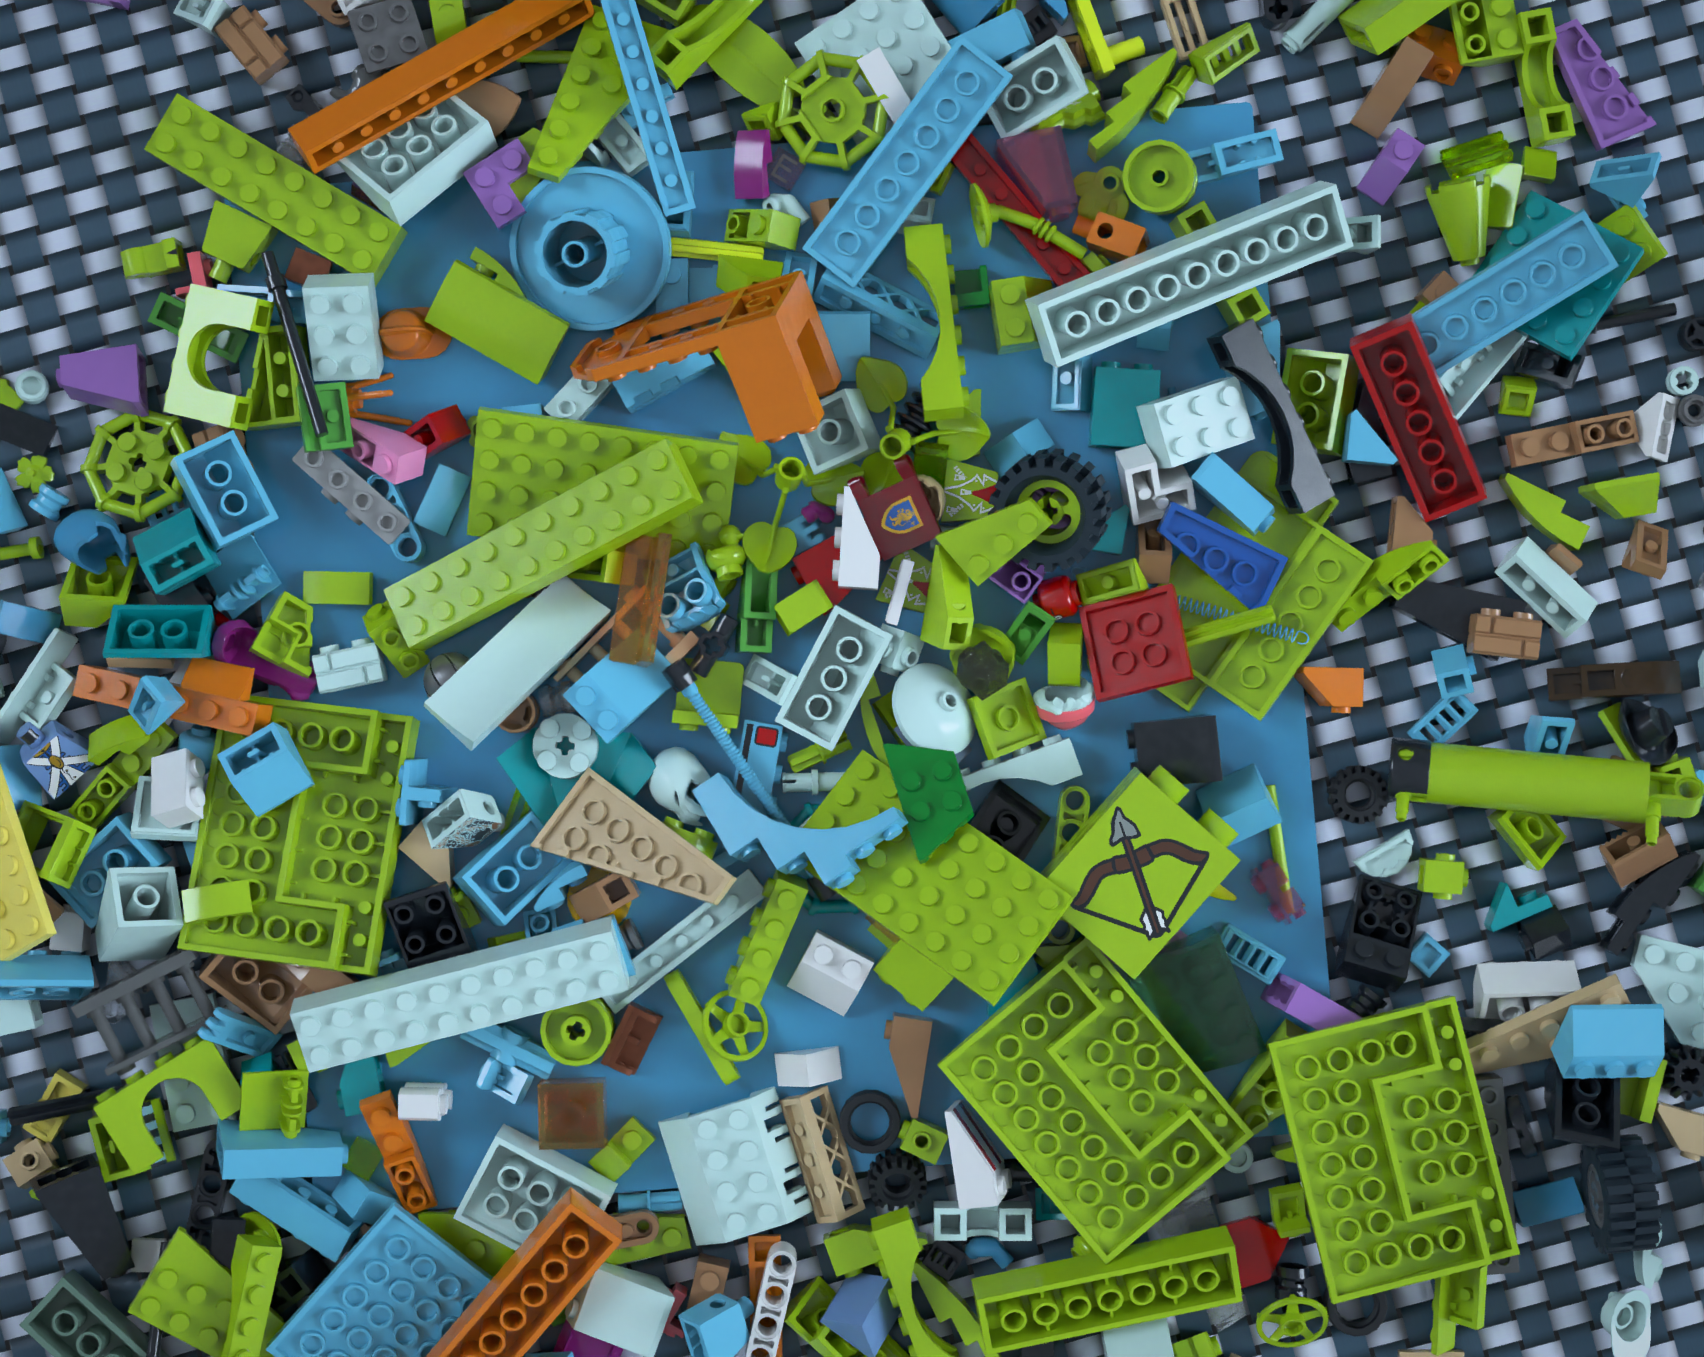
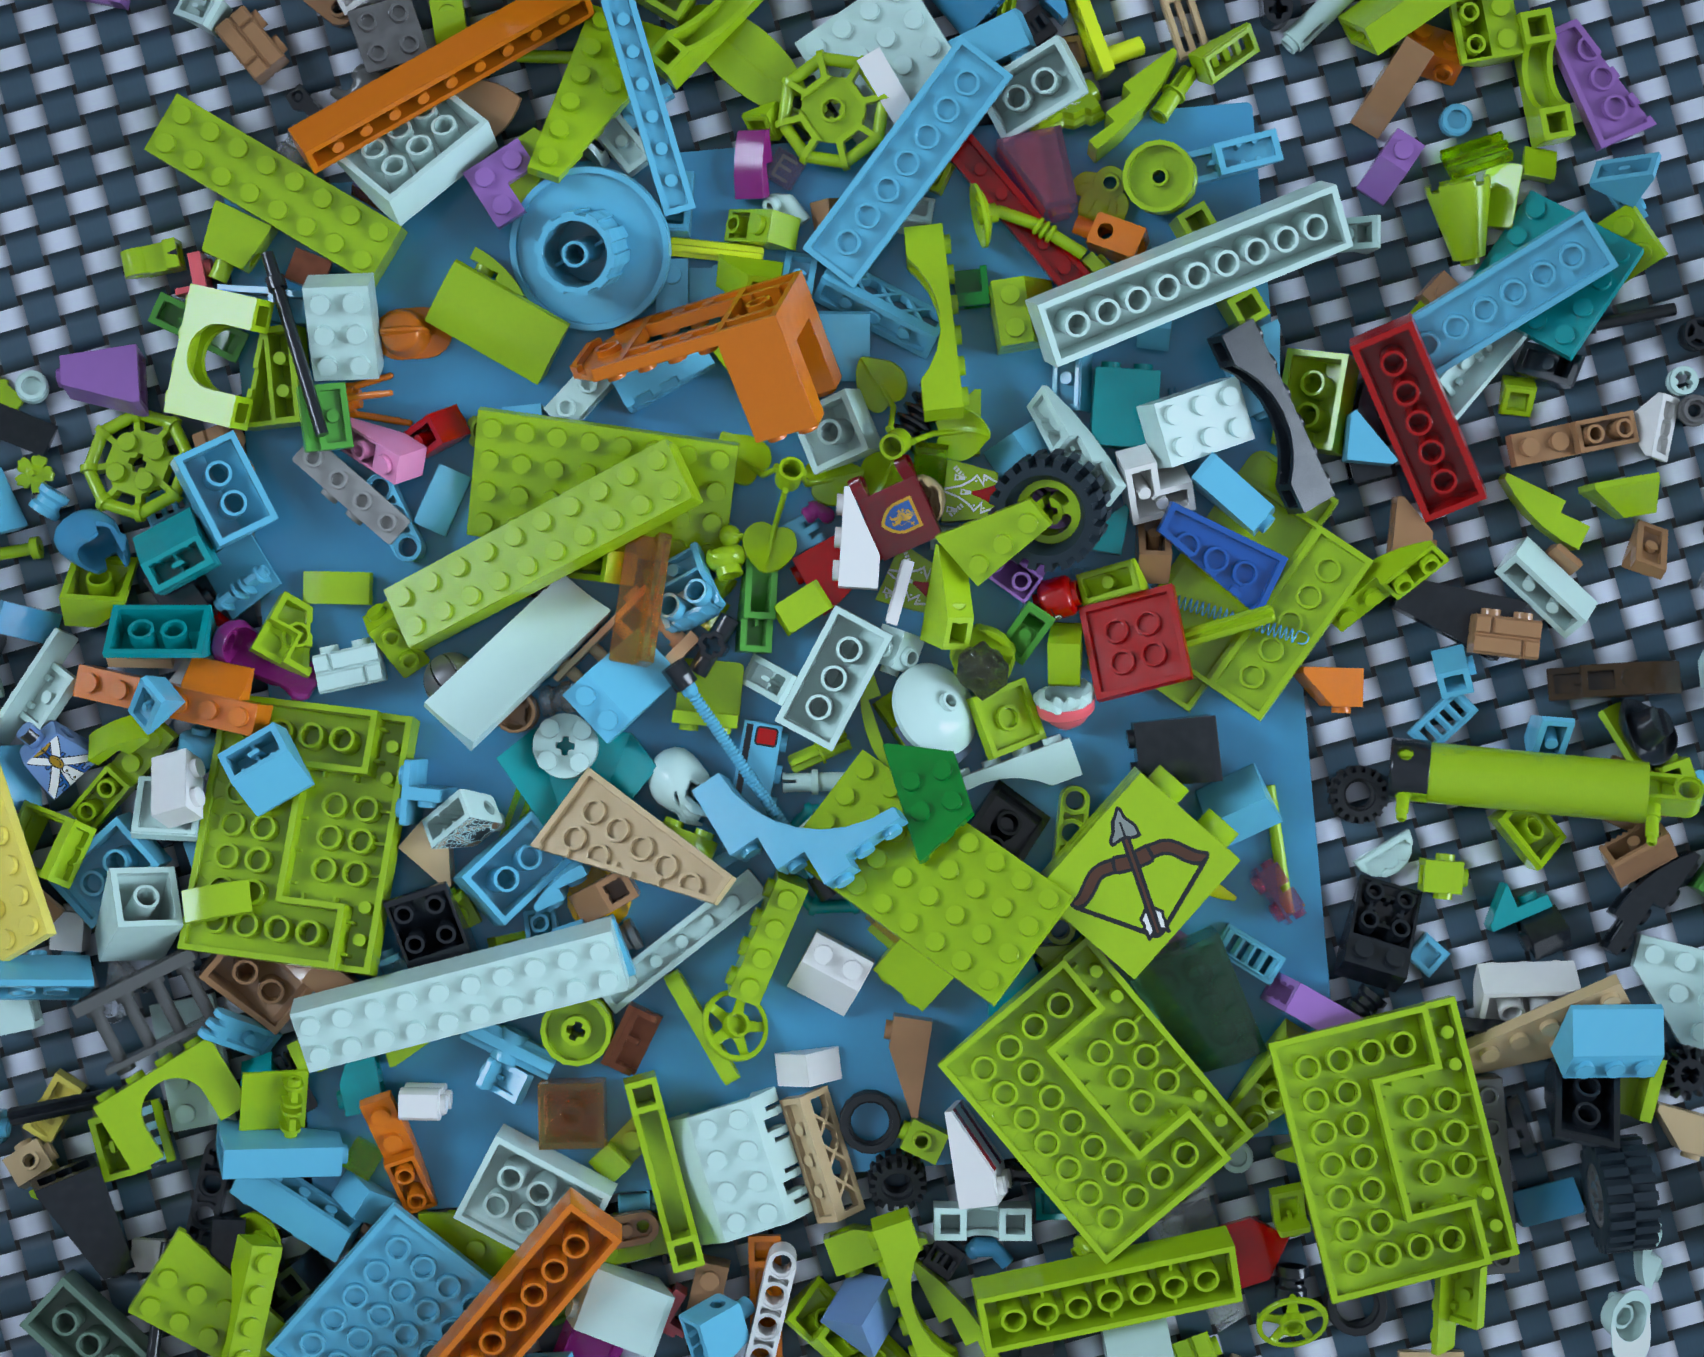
none -> lime arch [623,1070,706,1274]
none -> light aqua slope [1026,385,1126,507]
none -> medium azure tile [1438,103,1473,138]

